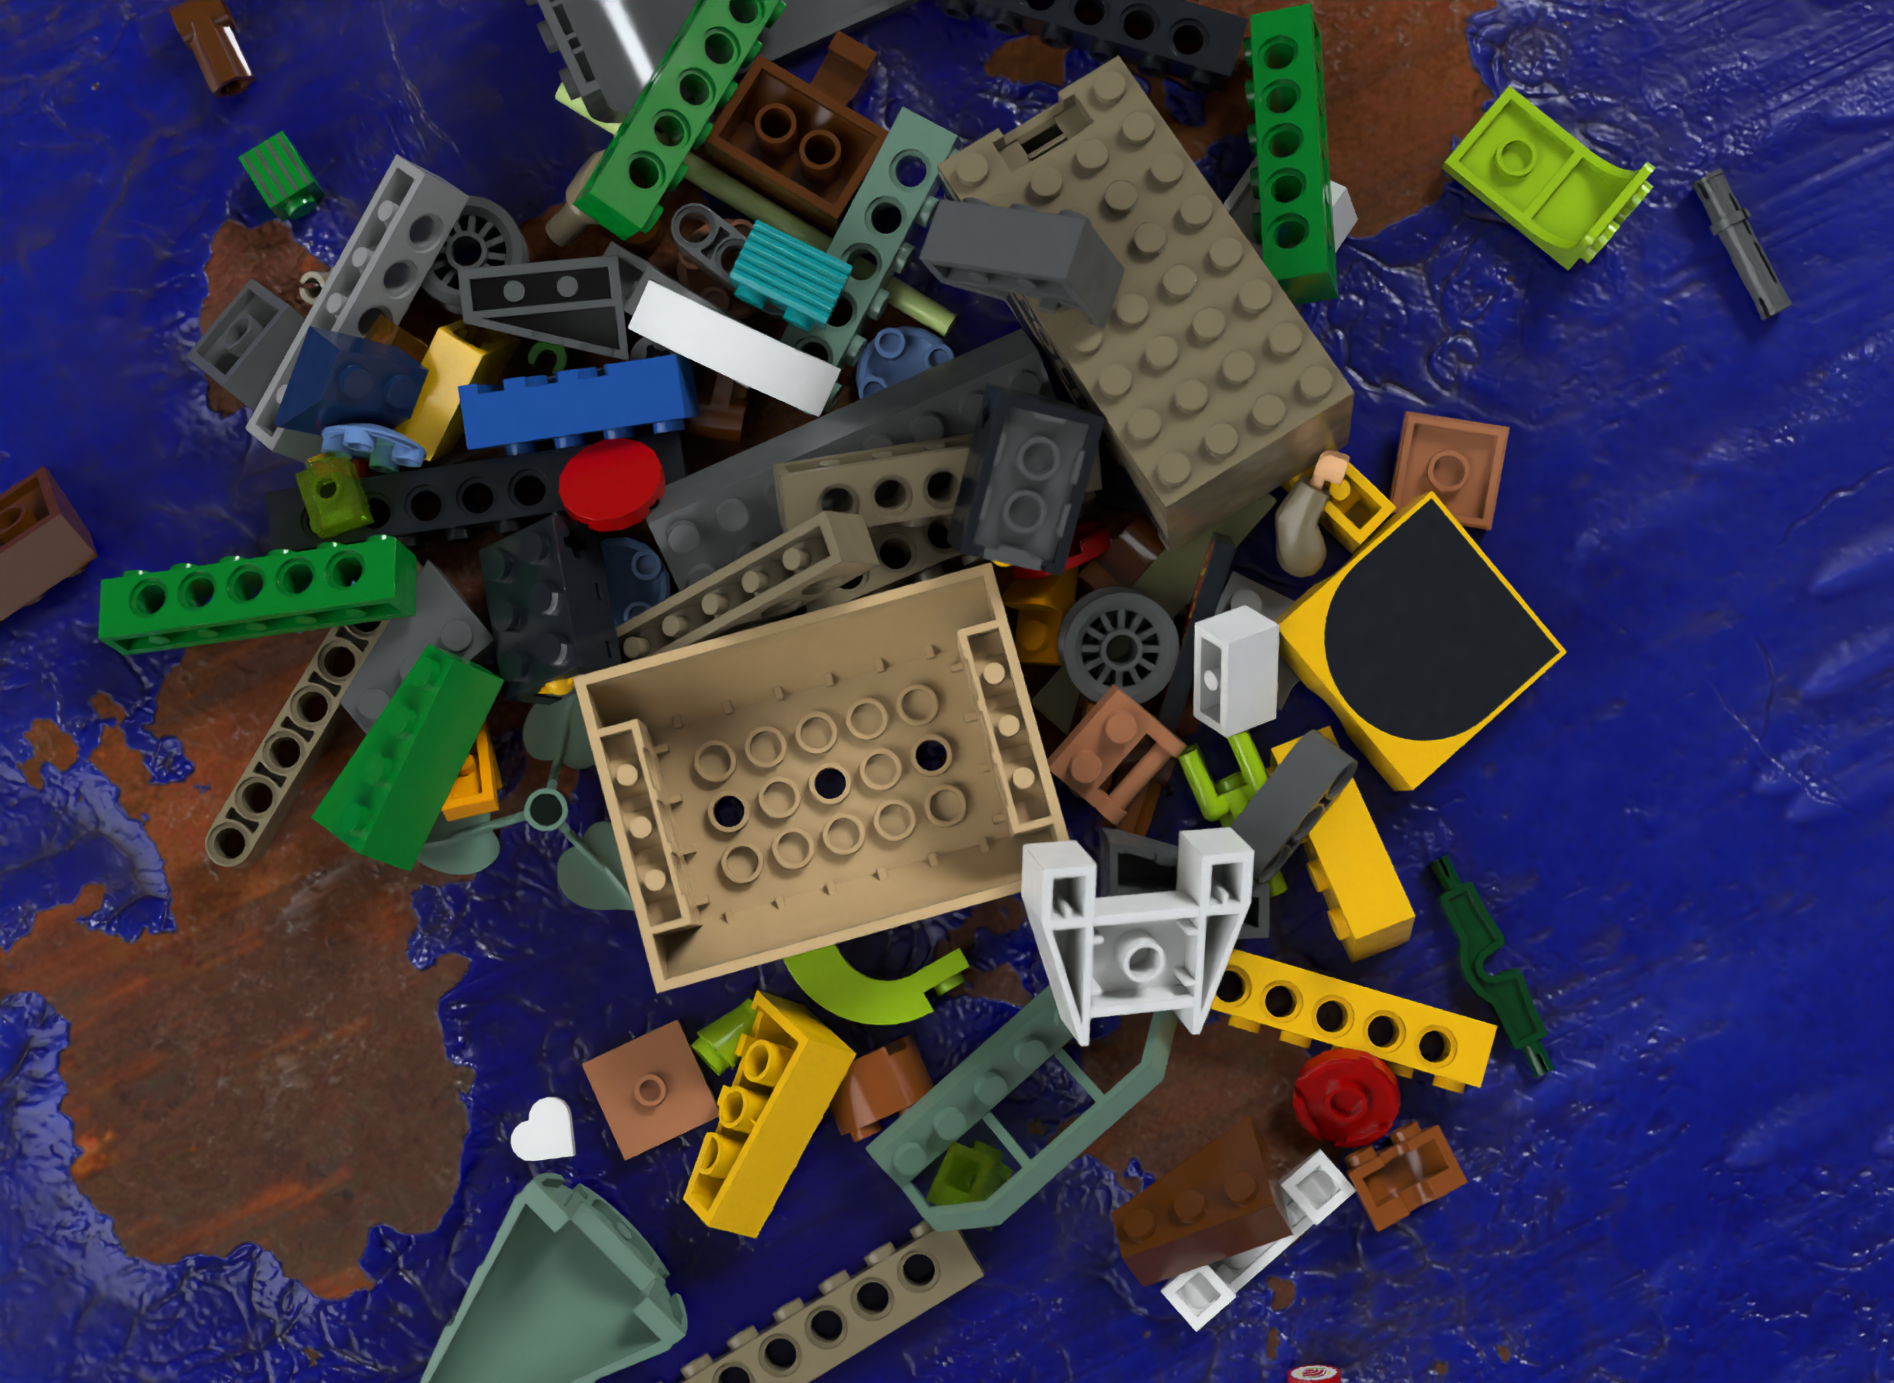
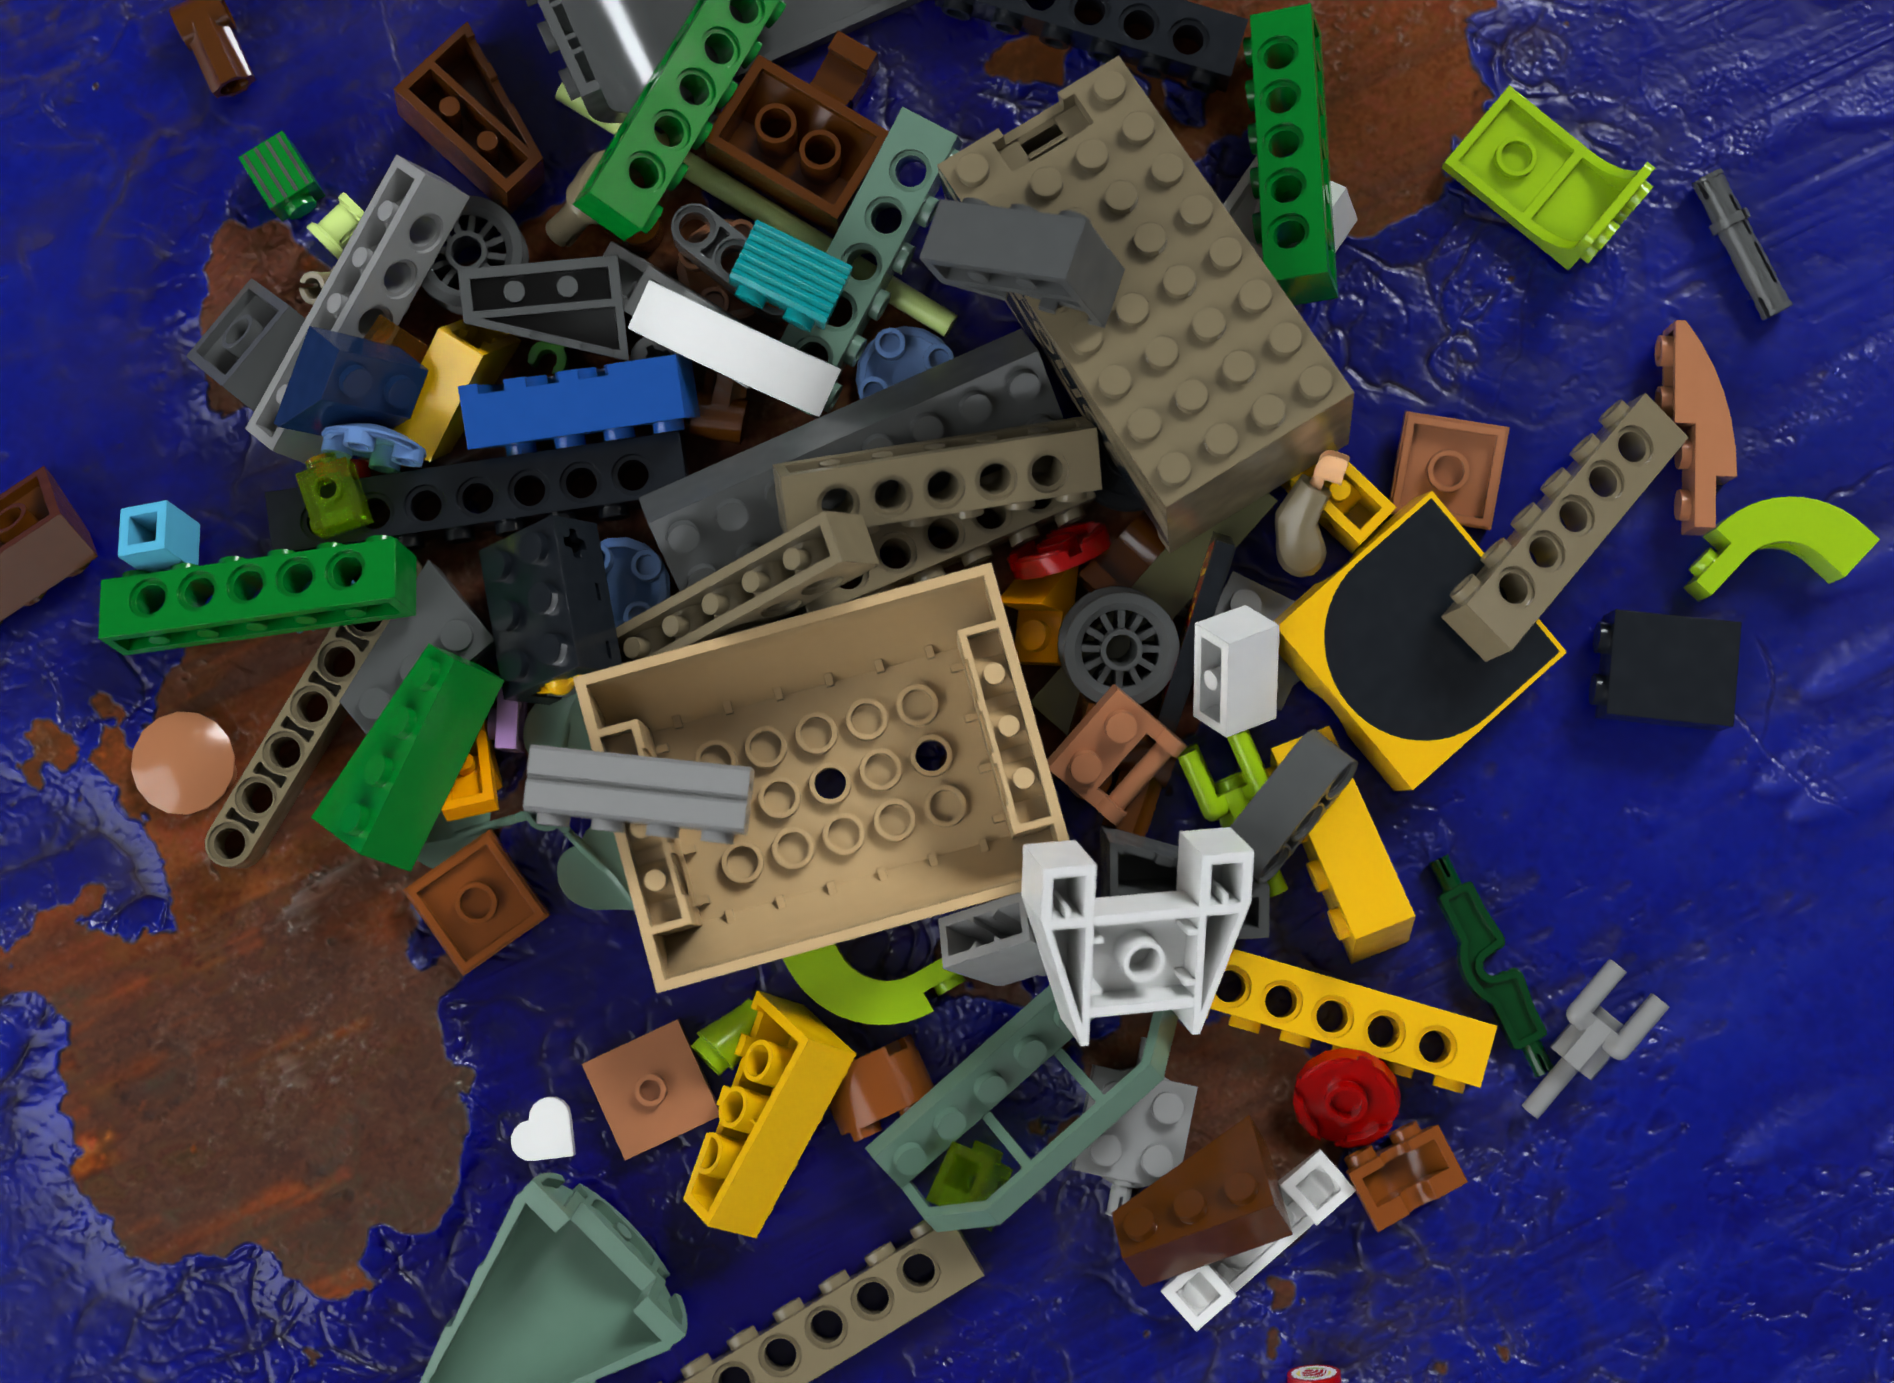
red tile [559,438,665,532] -> none
dark grey piece [946,383,1105,576] -> none
none -> medium azure brick [118,500,200,573]
none -> nougat dish [131,711,237,815]
none -> yellowish green bush [306,192,364,259]
none -> reddish brown wedge [393,21,545,215]
none -> dark orange plate [402,829,551,976]
none -> lavender bracket [487,676,527,753]
none -> light grey brick [523,744,754,844]
none -> light grey torso [938,892,1047,986]
none -> light grey plate [1071,1037,1198,1216]
none -> dark tan brick [1441,393,1689,662]
none -> light grey plant [1521,959,1670,1119]
none -> black brick [1589,609,1742,731]
none -> nougat slope [1654,320,1737,536]
none -> lime arch [1683,496,1880,602]

